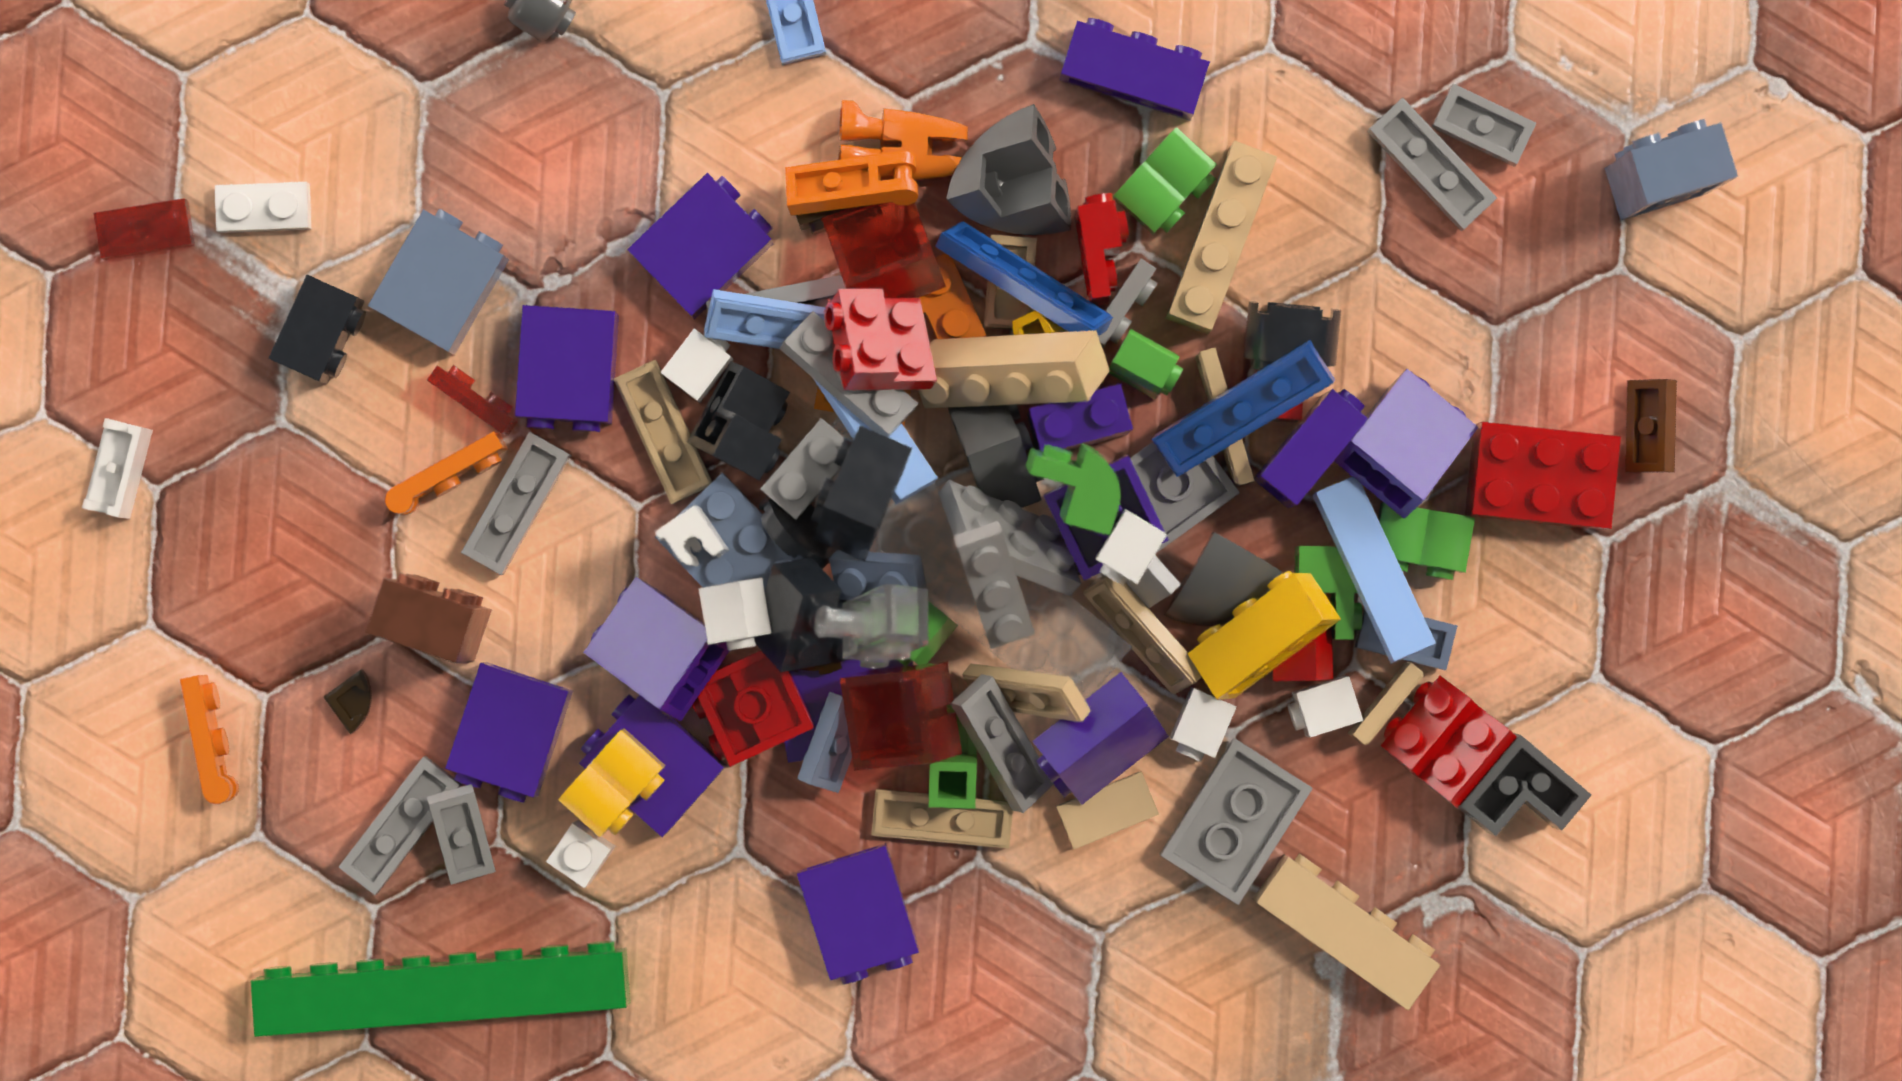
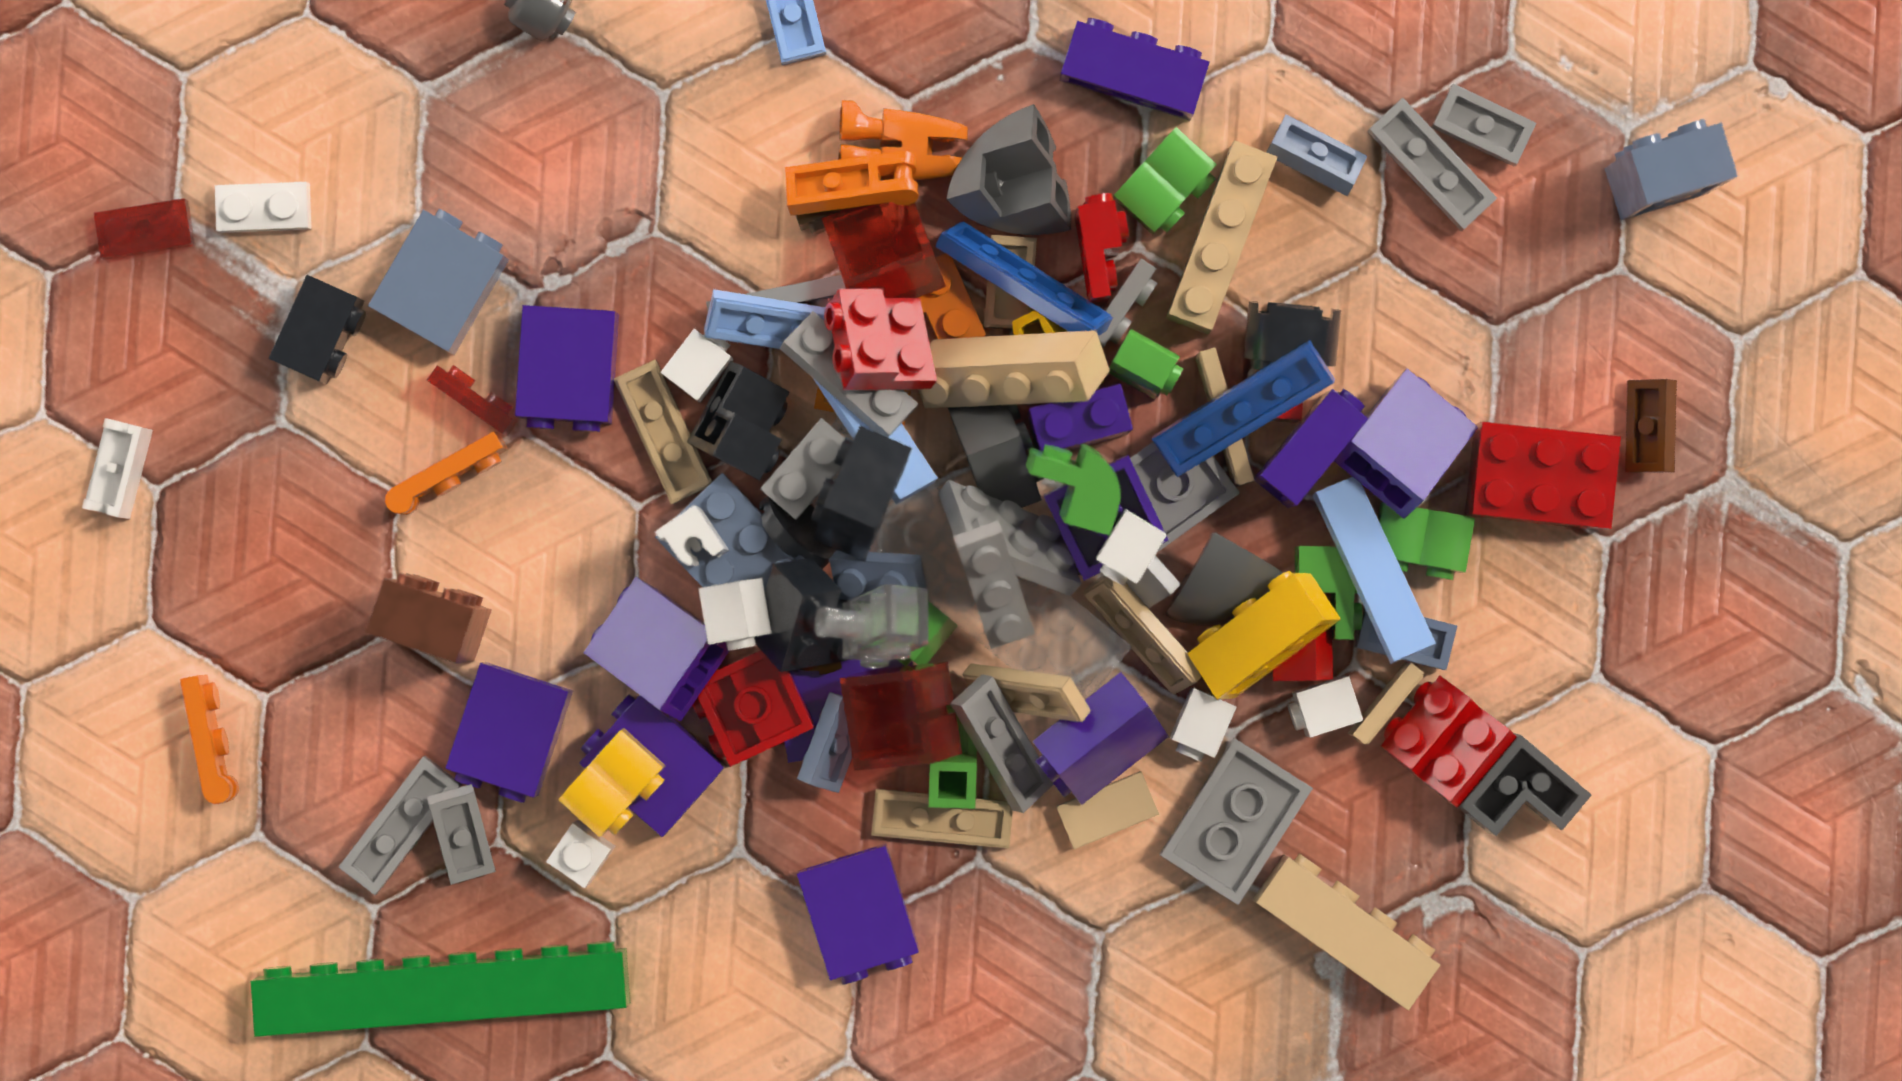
dark brown tile [324,670,372,734] -> none
light grey plate [461,432,571,575] -> none
dark purple brick [627,172,774,320] -> none
none -> sand blue plate [1267,114,1367,196]

